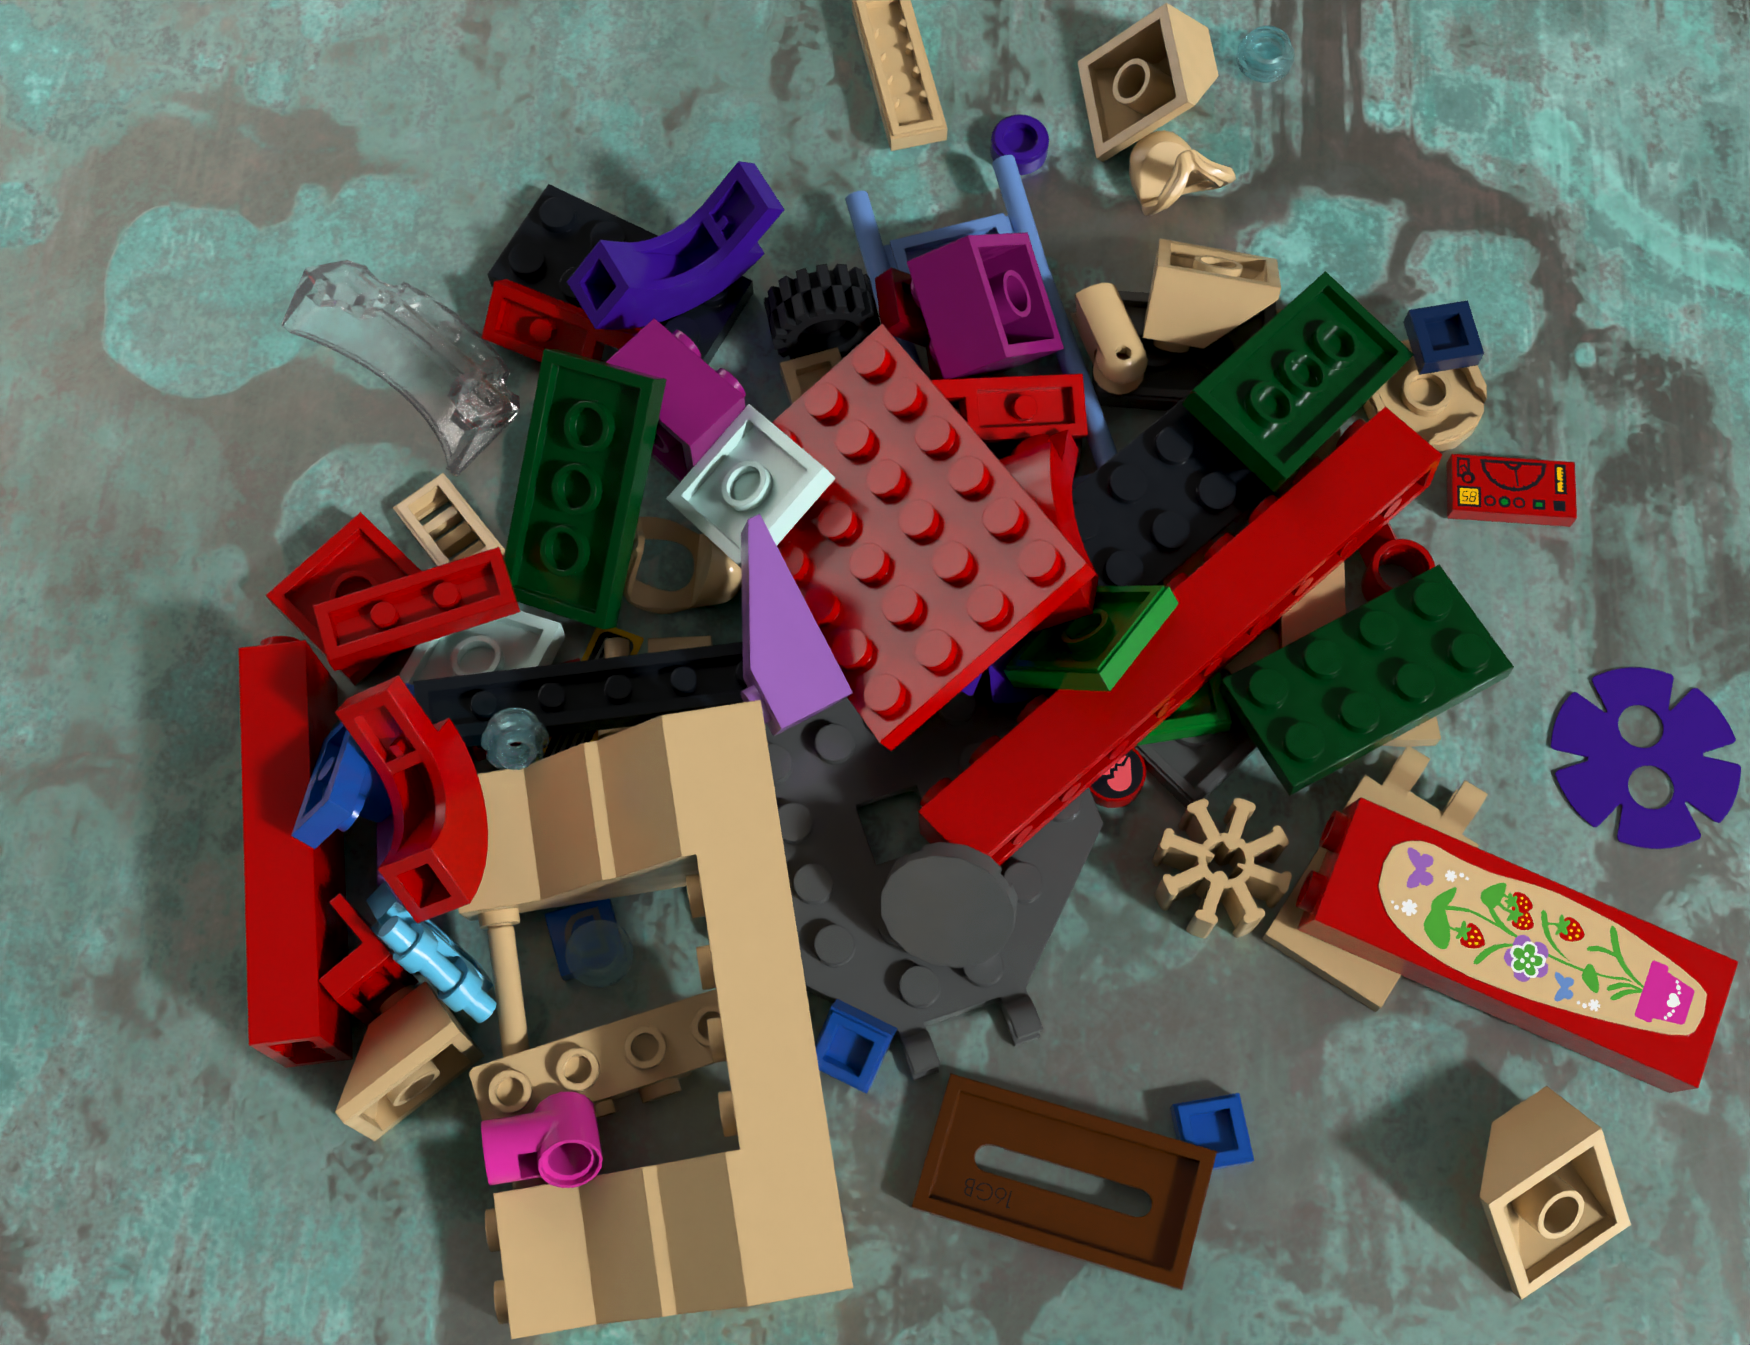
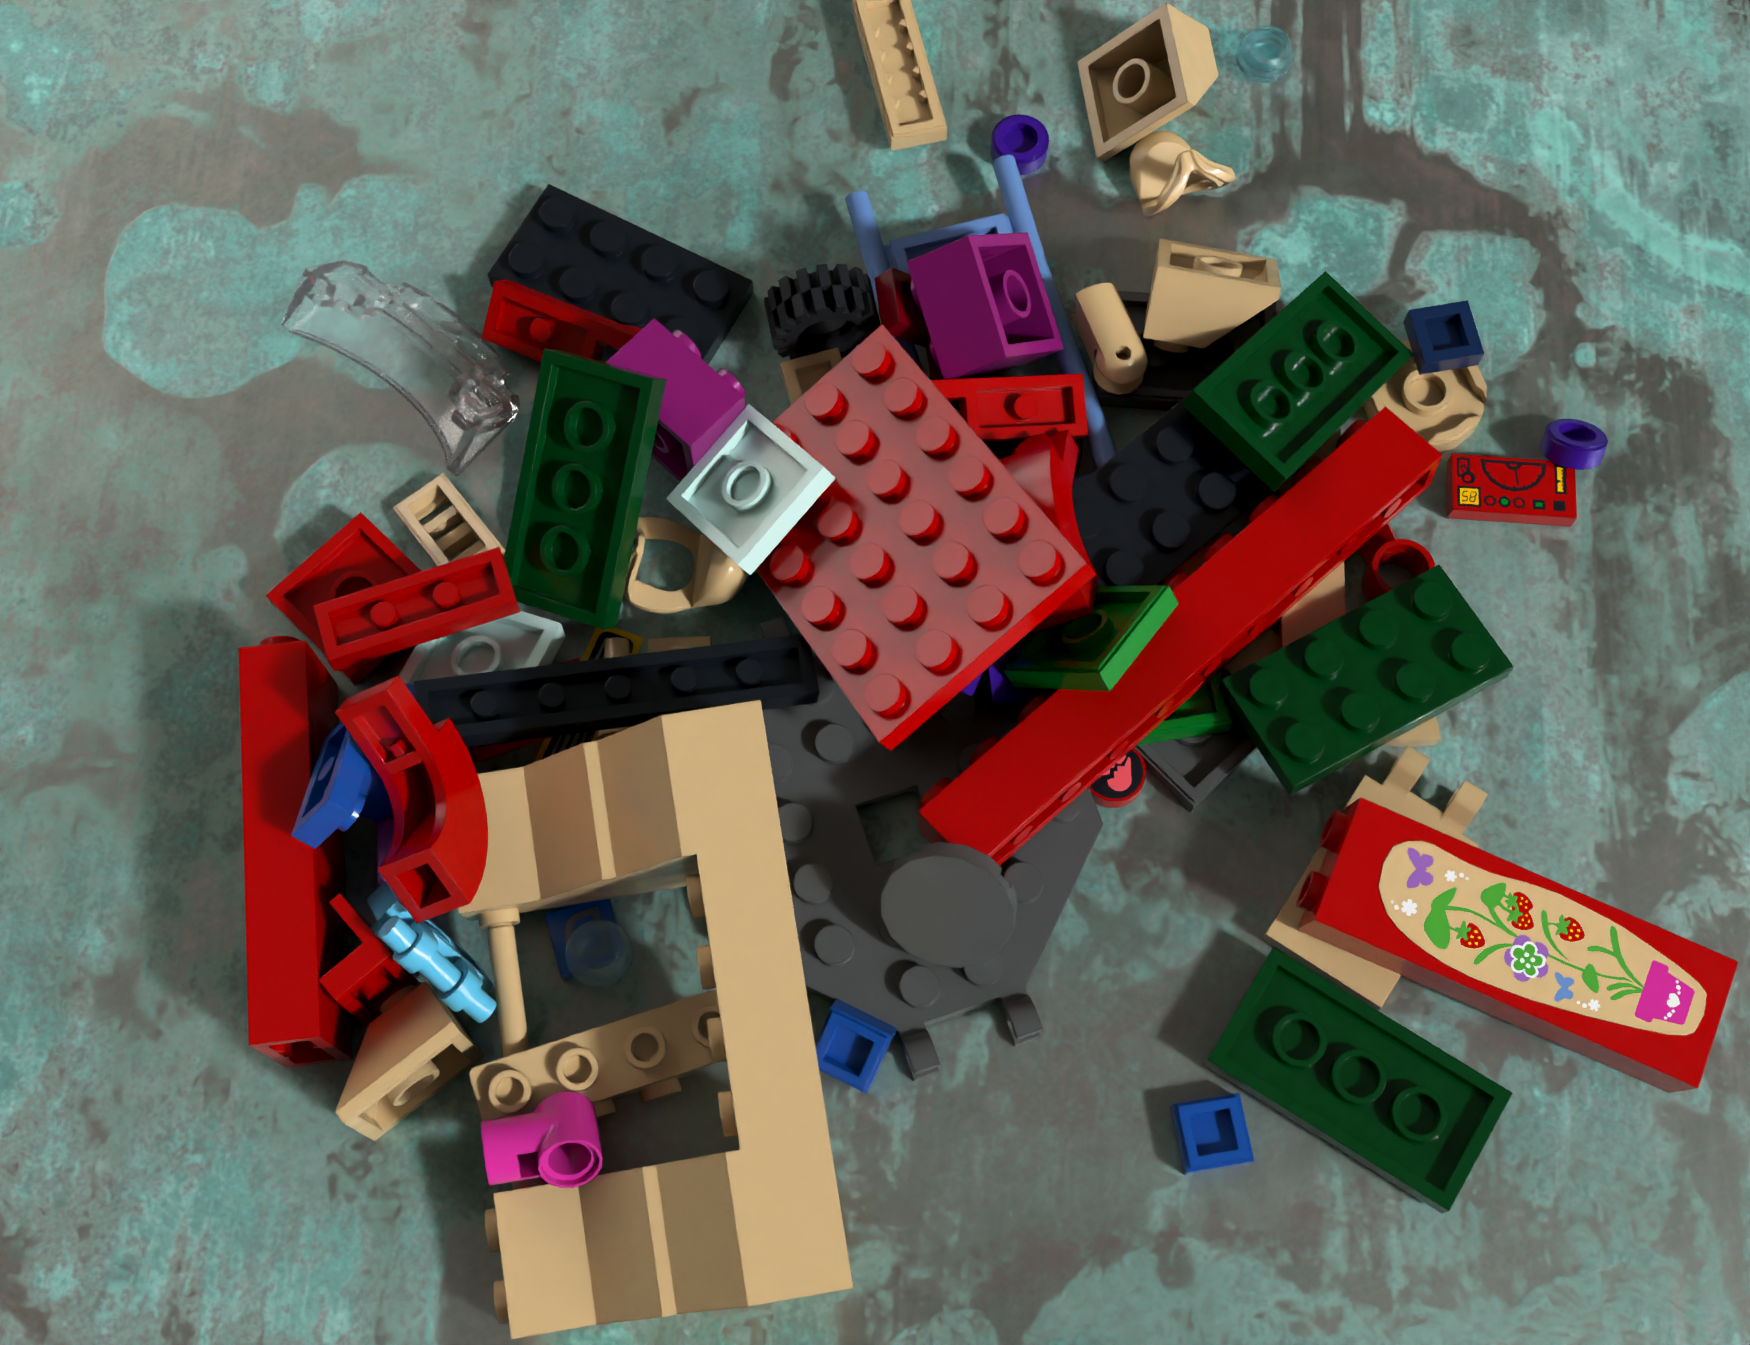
clear light blue plate [481,708,549,770] -> none
dark purple arch [567,161,785,330] -> none
medium lavender slope [741,514,853,736] -> none
reddish brown piece [912,1073,1217,1291] -> none
tan gear [1152,798,1292,939] -> none
tan slope [1480,1086,1631,1300] -> none
dark purple piece [1551,667,1741,849] -> none
none -> dark green plate [1203,947,1513,1214]
none -> dark purple tile [1540,419,1608,470]

